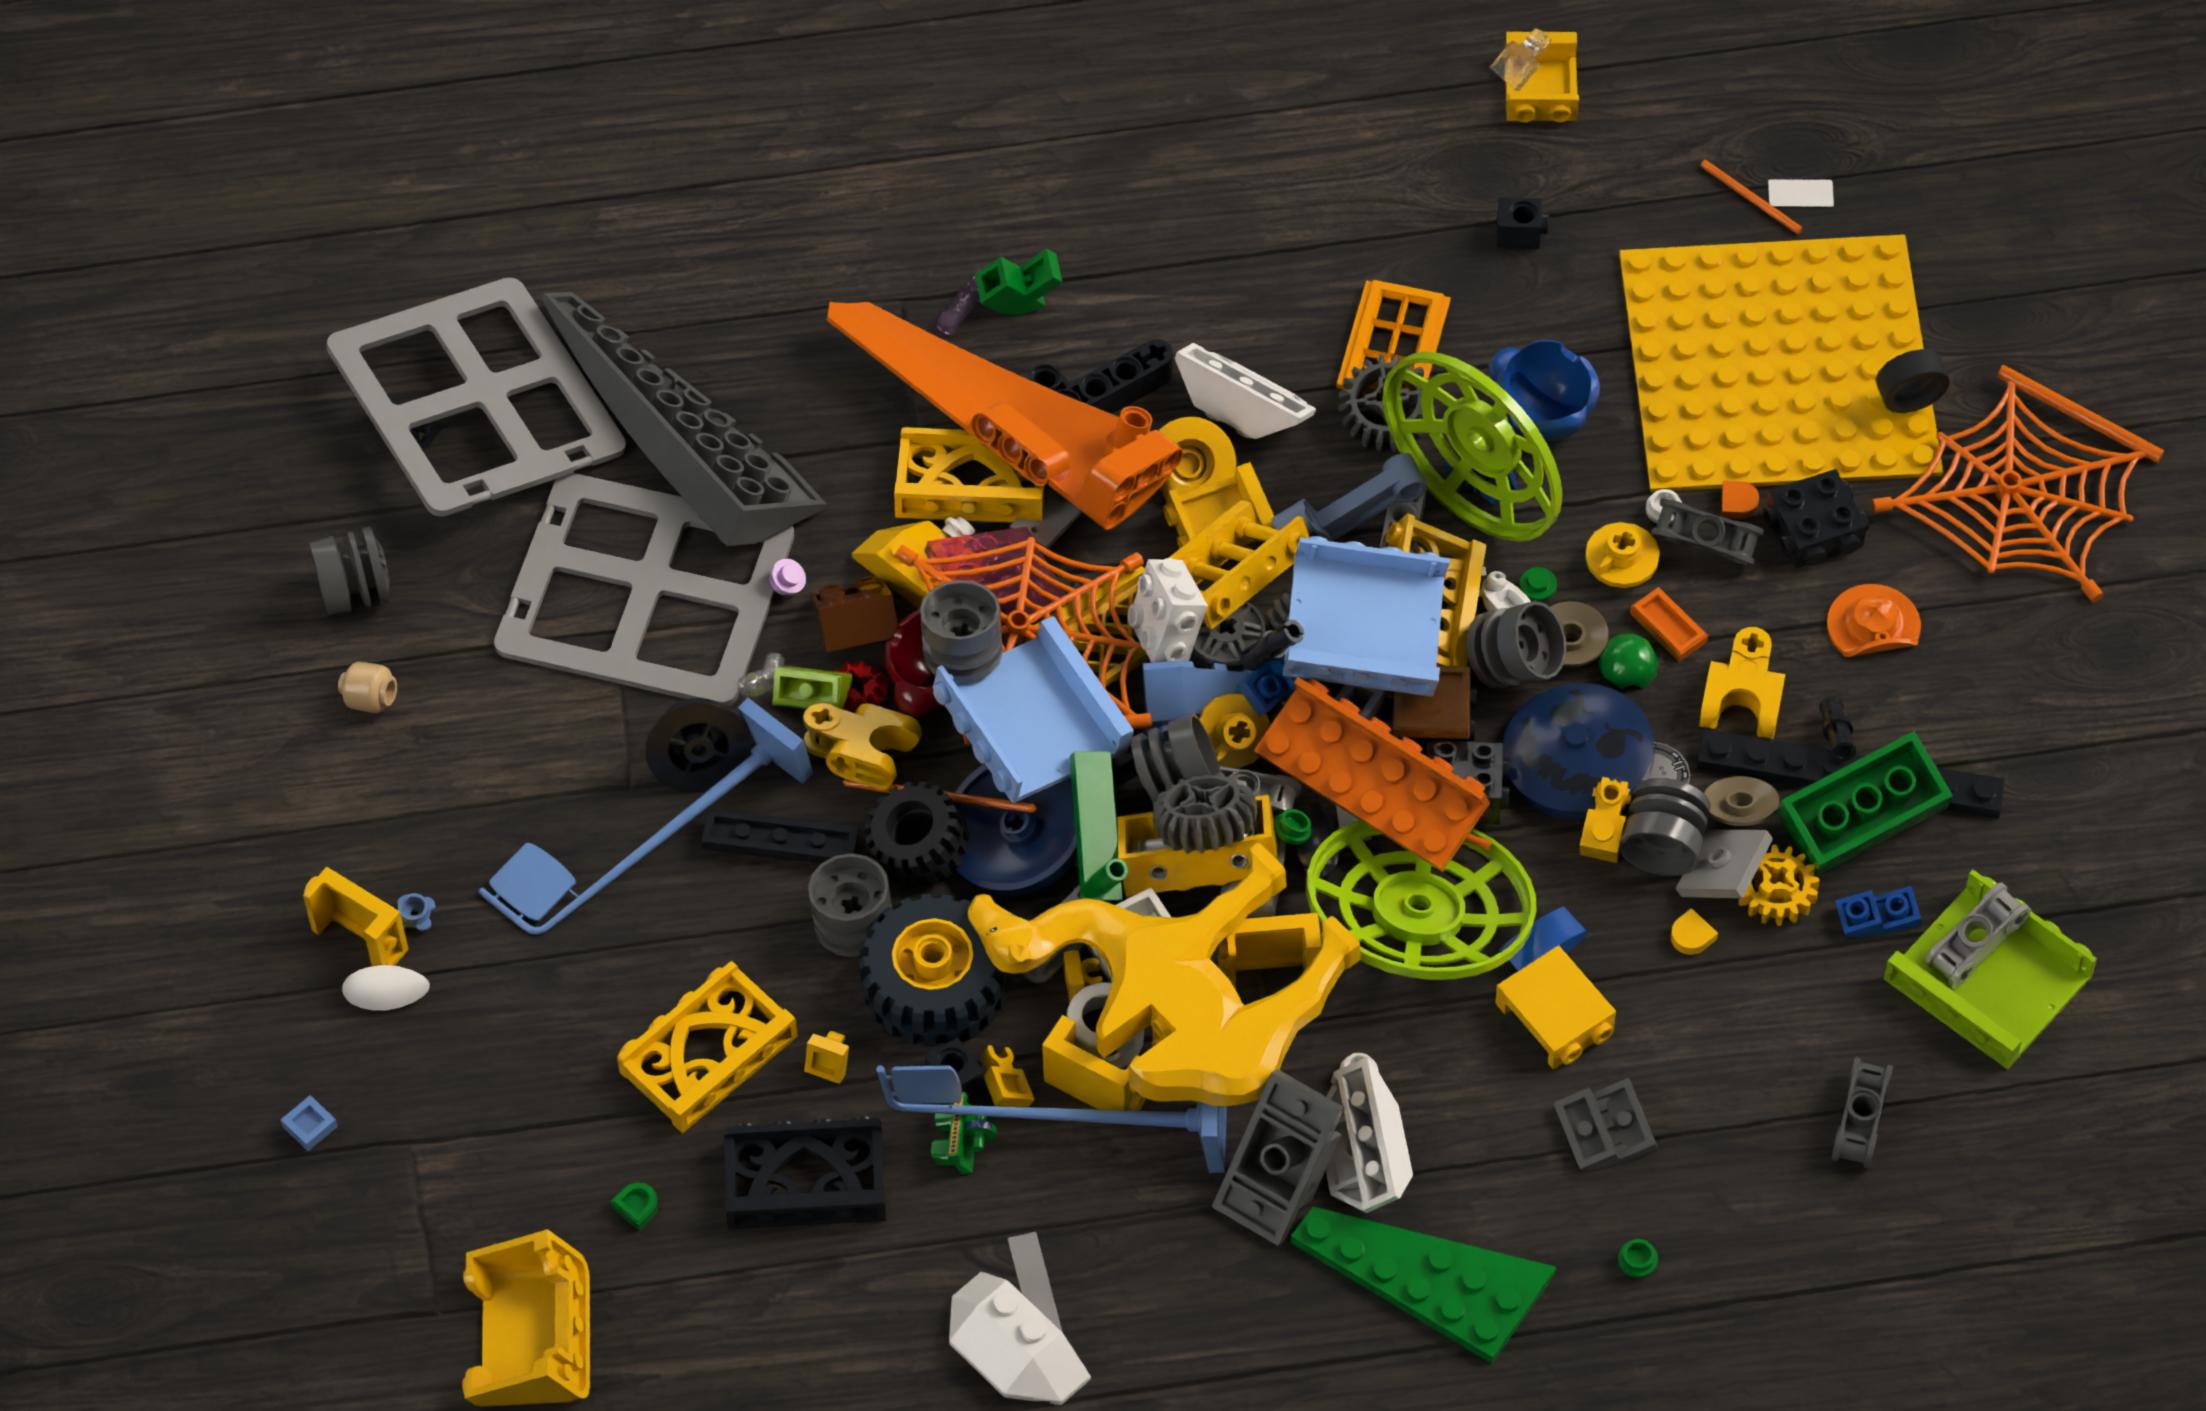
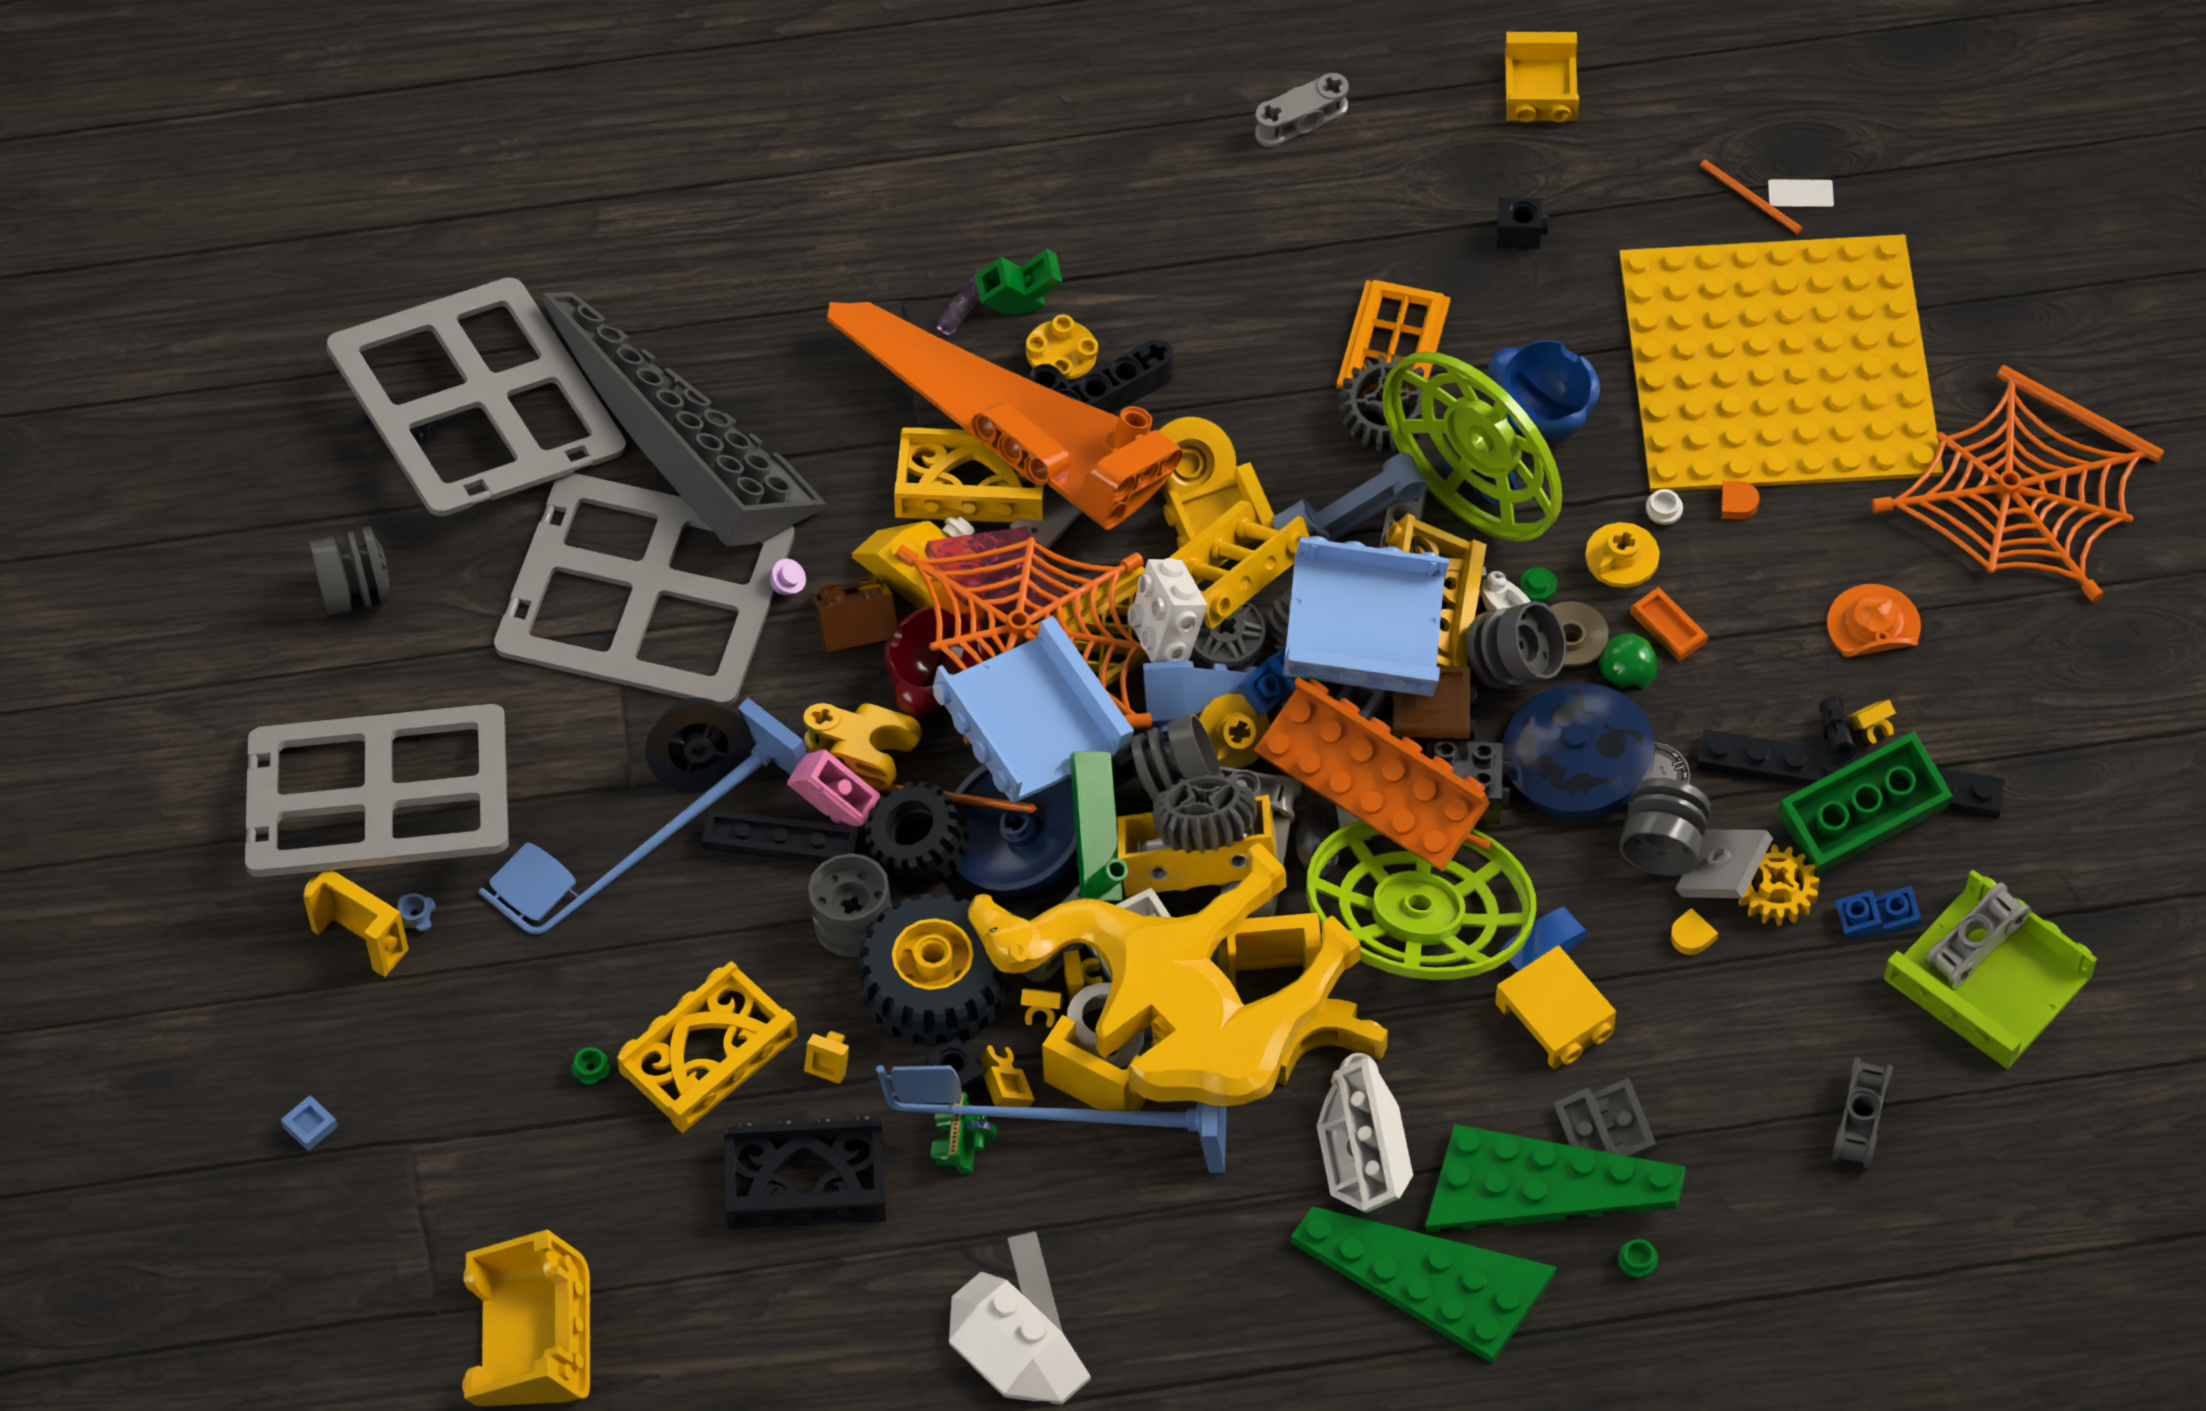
tan head [338,661,397,713] -> none
white arm [342,965,430,1010] -> none
green tile [610,1182,658,1231] -> none
clear arm [737,653,785,697] -> none
lime slope [772,666,852,709] -> none
red gear [833,660,888,713] -> none
dark grey wheel [920,580,1003,683] -> none
white wedge [1175,343,1316,439] -> none
dark grey brick [1212,1069,1345,1246] -> none
black pin [1240,619,1304,671] -> none
green plate [1274,809,1311,845] -> none
clear plate [1490,28,1552,91] -> none
yellow brick [1580,777,1632,863] -> none
dark grey piece [1650,498,1764,566] -> none
yellow piece [1699,627,1786,740] -> none
dark tan dish [1704,776,1779,826] -> none
black brick [1763,469,1869,569] -> none
black tyre [1875,349,1950,413] -> none
none -> light grey window [245,704,509,877]
none -> green plate [571,1047,610,1085]
none -> bright pink brick [787,749,880,827]
none -> yellow tile [1021,988,1064,1027]
none -> yellow dish [1026,314,1098,381]
none -> light grey piece [1255,73,1349,147]
none -> yellow arch [1276,999,1388,1085]
none -> green wing [1425,1124,1686,1234]
none -> yellow tile [1847,700,1895,745]

